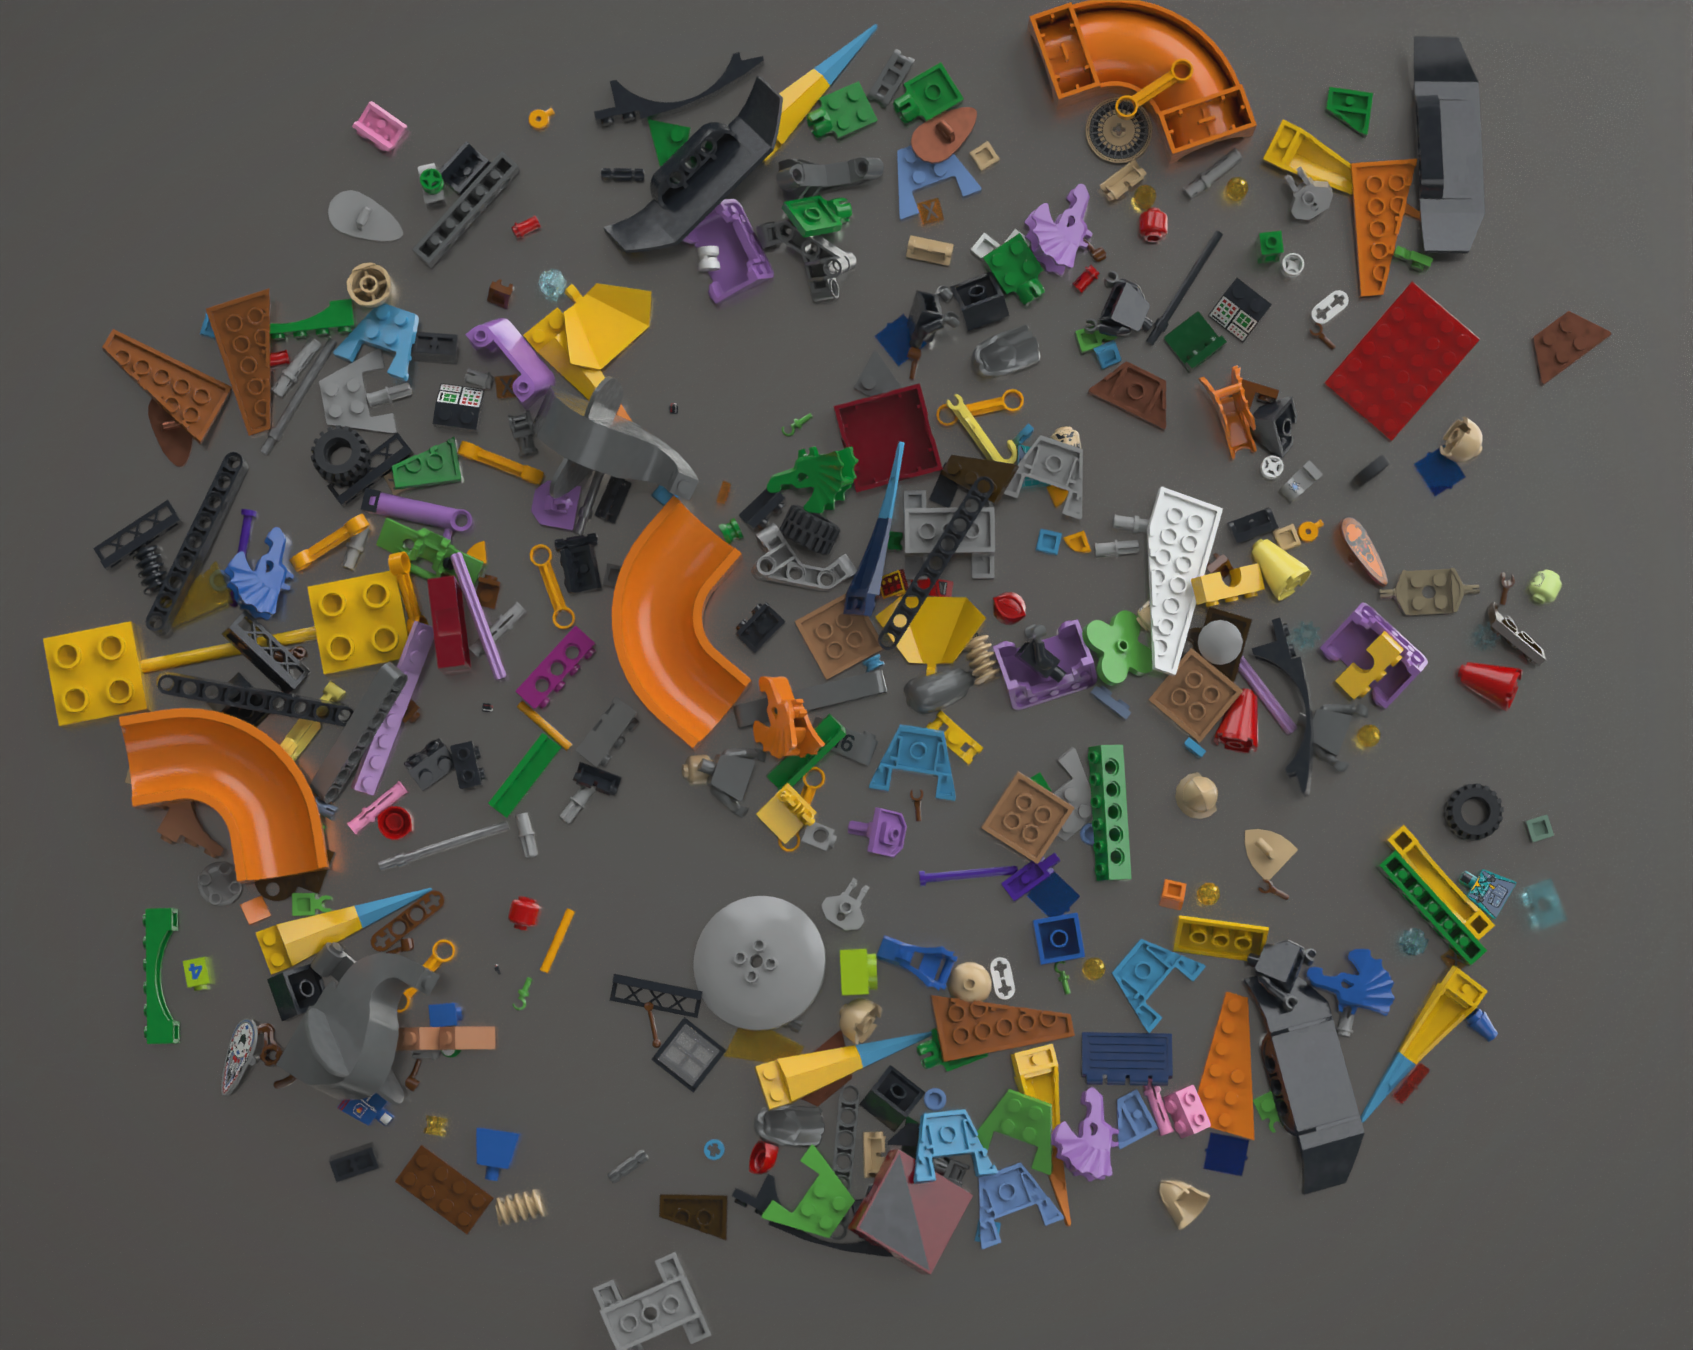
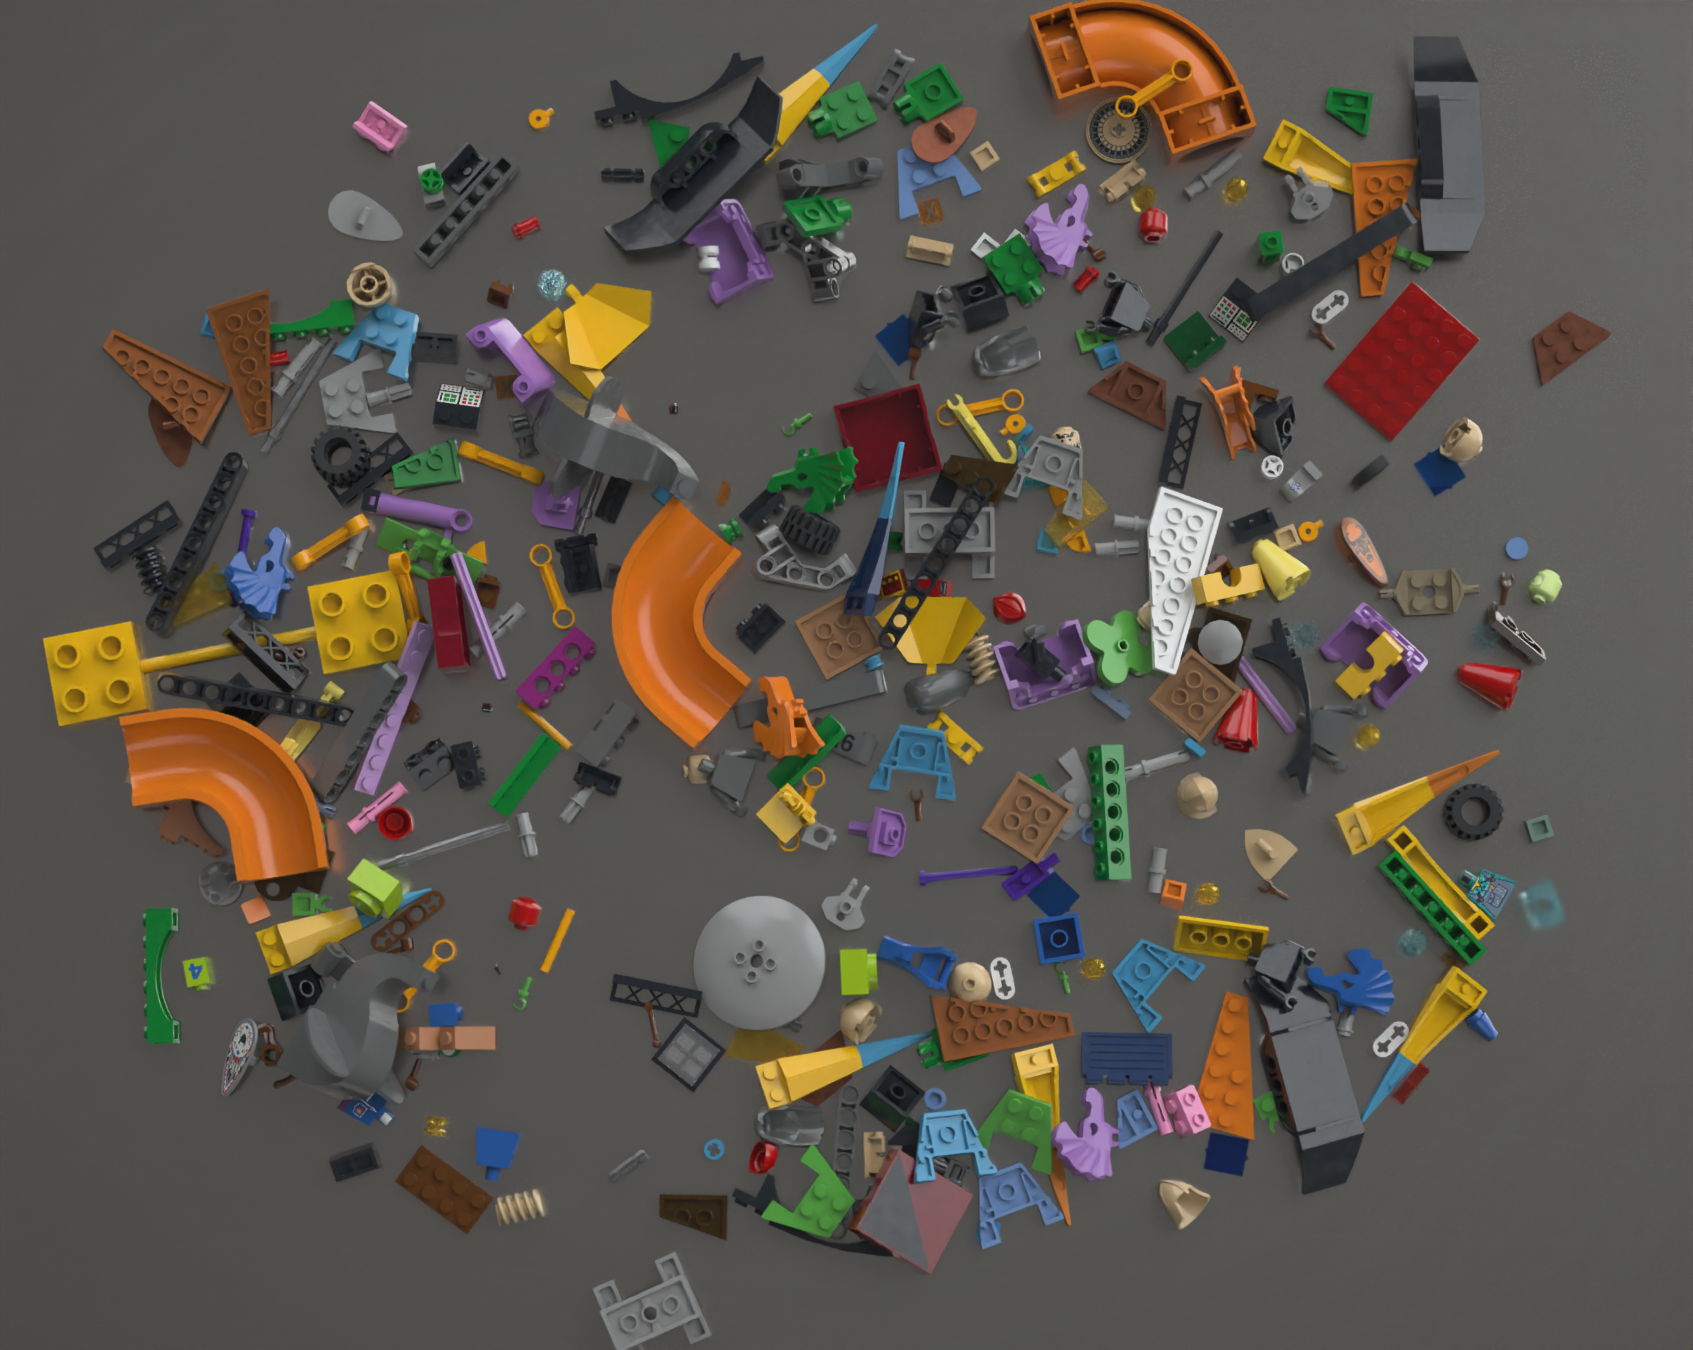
none -> lime piece [347,858,404,919]
none -> light orange piece [1000,414,1026,437]
none -> yellow plate [1026,150,1087,198]
none -> clear yellow wing [1044,478,1109,550]
none -> light grey pin [1125,748,1190,782]
none -> light grey pin [1147,847,1168,894]
none -> black fence [1157,395,1202,490]
none -> black beam [1241,202,1418,323]
none -> yellow plate [1335,750,1500,855]
none -> white beam [1372,1021,1409,1057]
none -> medium blue tile [1505,537,1528,560]

